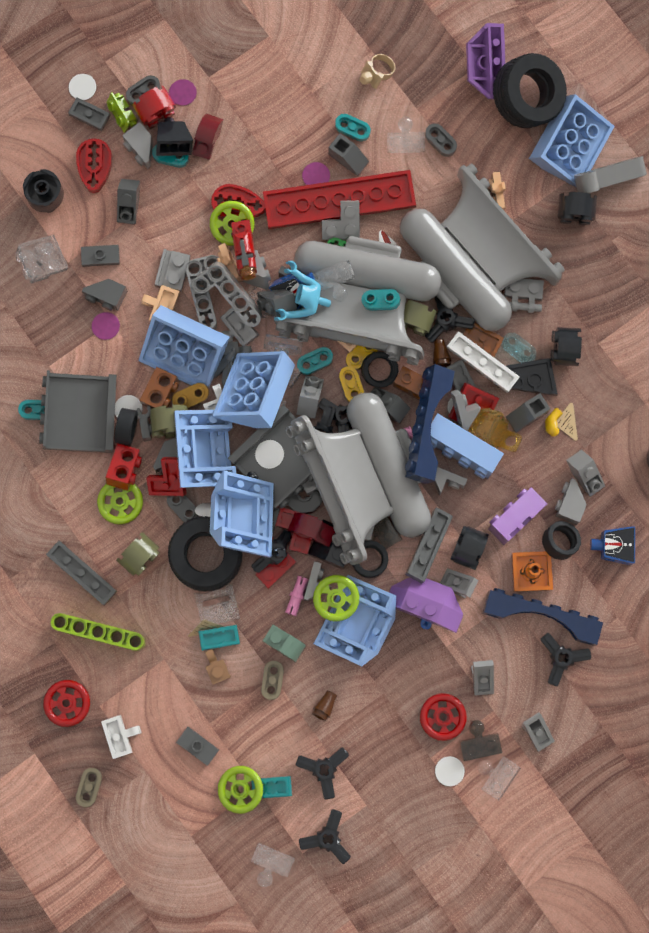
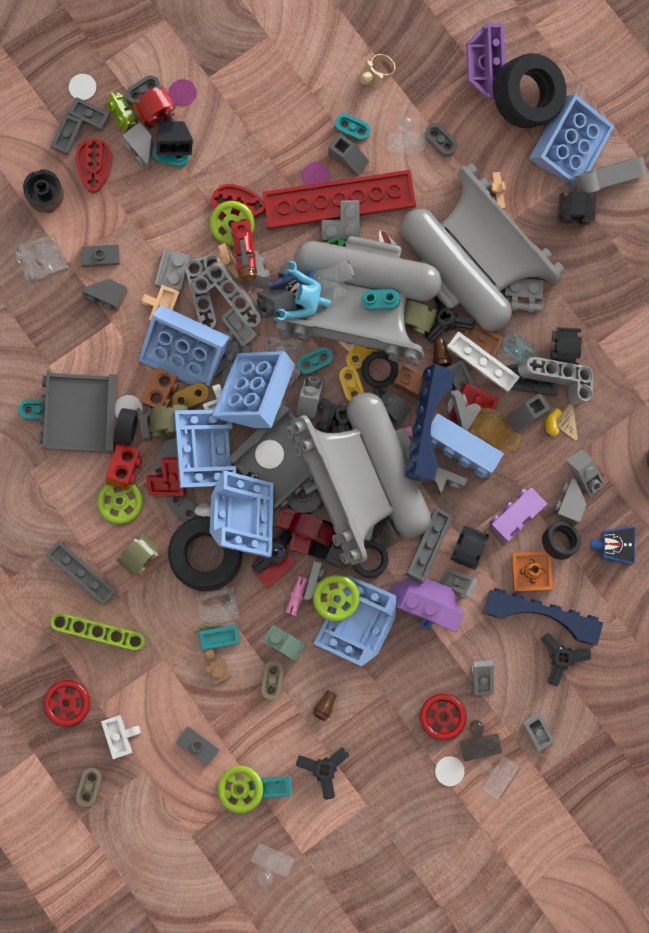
flat silver sticker [92,312,120,340] -> none
dark grey slope [117,179,140,224] -> none
dark red brick [192,113,224,160] -> none
black bush [299,809,351,864] -> none
none -> dark grey plate [51,113,83,156]
none -> light grey beam [518,357,593,405]

